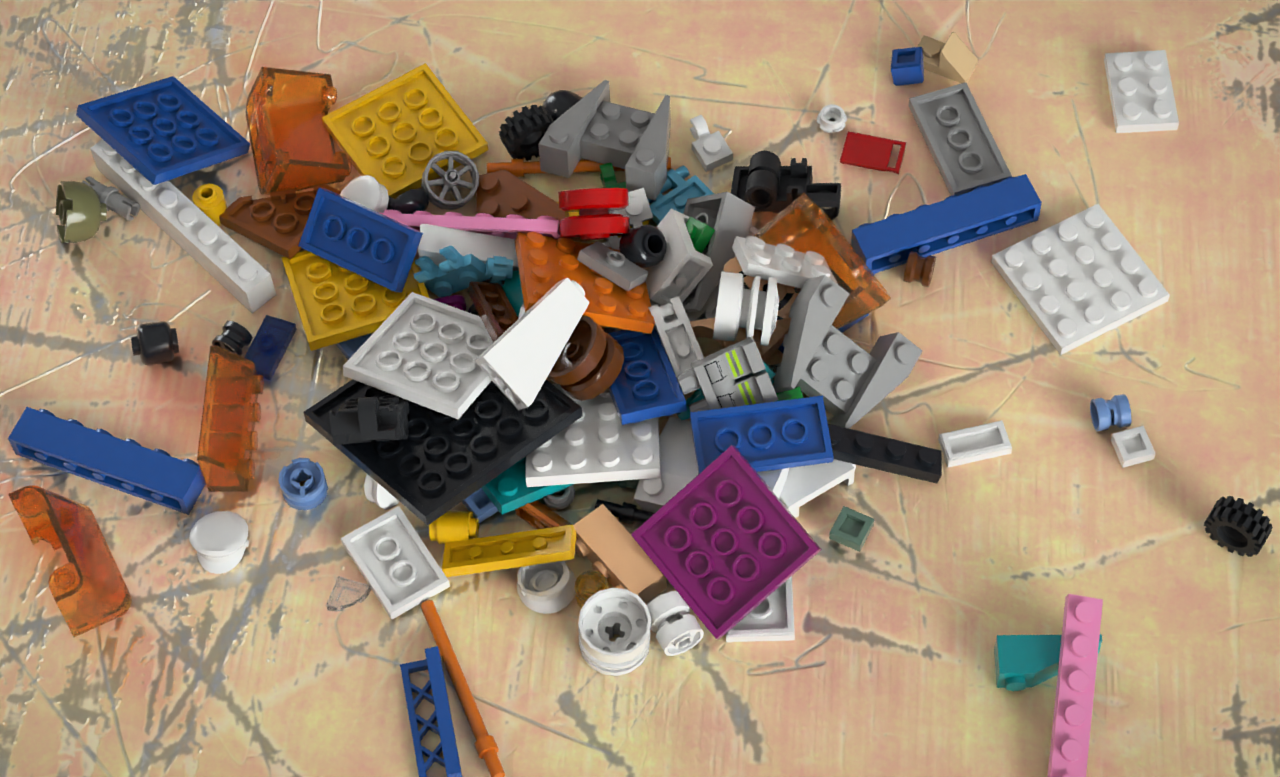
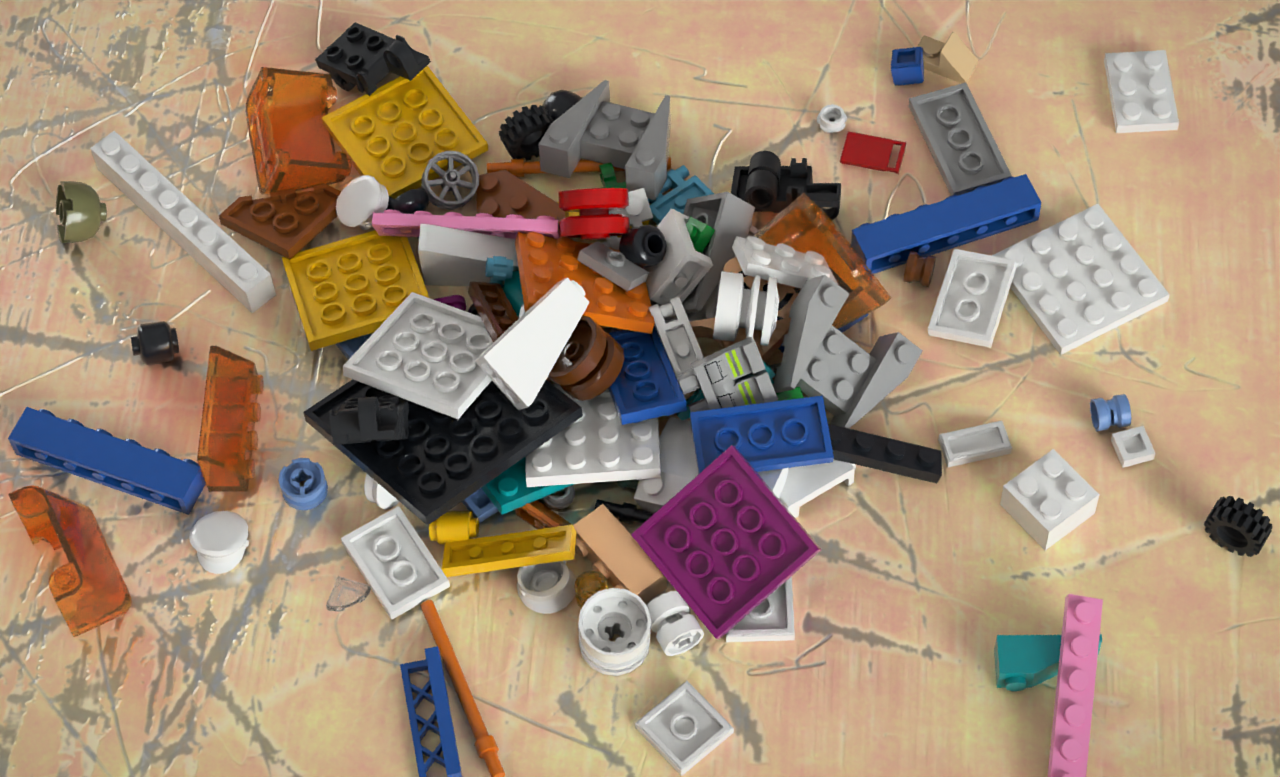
blue plate [76,76,250,185] -> none
light grey pin [82,176,140,221] -> none
yellow brick [192,183,228,226] -> none
black wheel [212,321,253,361] -> none
clear blue plate [240,315,297,381] -> none
blue plate [299,188,423,293] -> none
medium azure plate [414,246,491,298] -> none
white plate [690,115,733,172] -> none
sand green plate [829,506,874,552] -> none
none -> black plate [315,22,431,96]
none -> white tile [635,681,734,776]
none -> white plate [928,249,1017,348]
none -> white brick [1000,449,1100,551]

